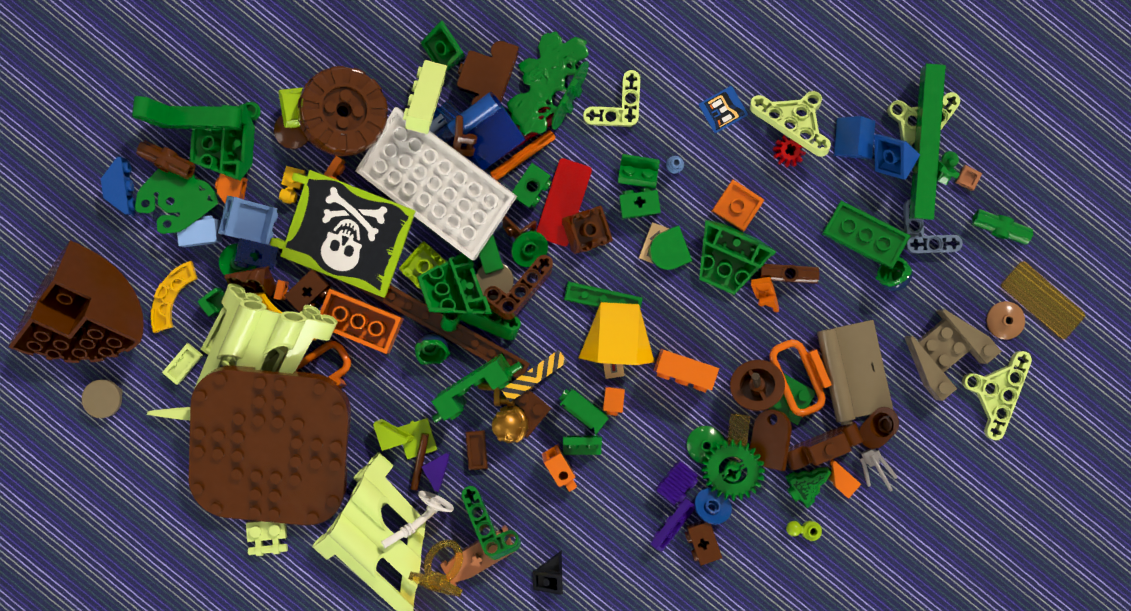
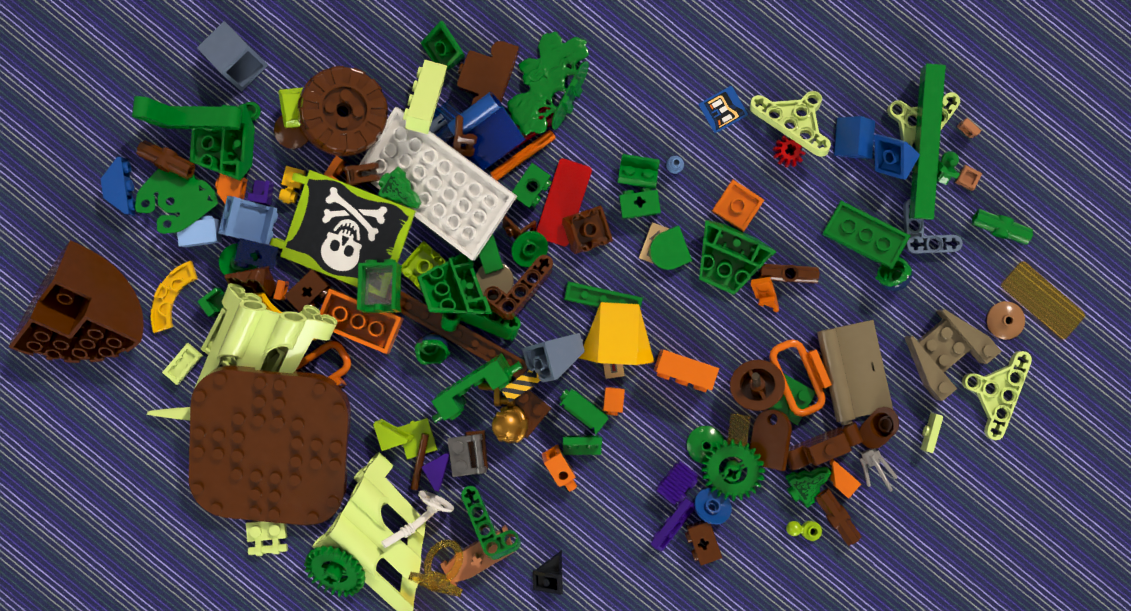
dark tan tile [82,380,123,418] -> none
yellowish green beam [583,70,640,127] -> none
none -> sand blue slope [197,21,268,92]
none -> dark purple panel [247,180,274,205]
none -> green gear [304,546,366,597]
none -> reddish brown piece [343,163,381,187]
none -> window [357,259,402,313]
none -> green rock [378,166,422,208]
none -> flat silver plate [447,434,487,477]
none -> sand blue slope [522,333,585,383]
none -> reddish brown piece [815,488,862,546]
none -> yellowish green plate [921,413,943,453]
none -> nougat tile [957,118,982,138]

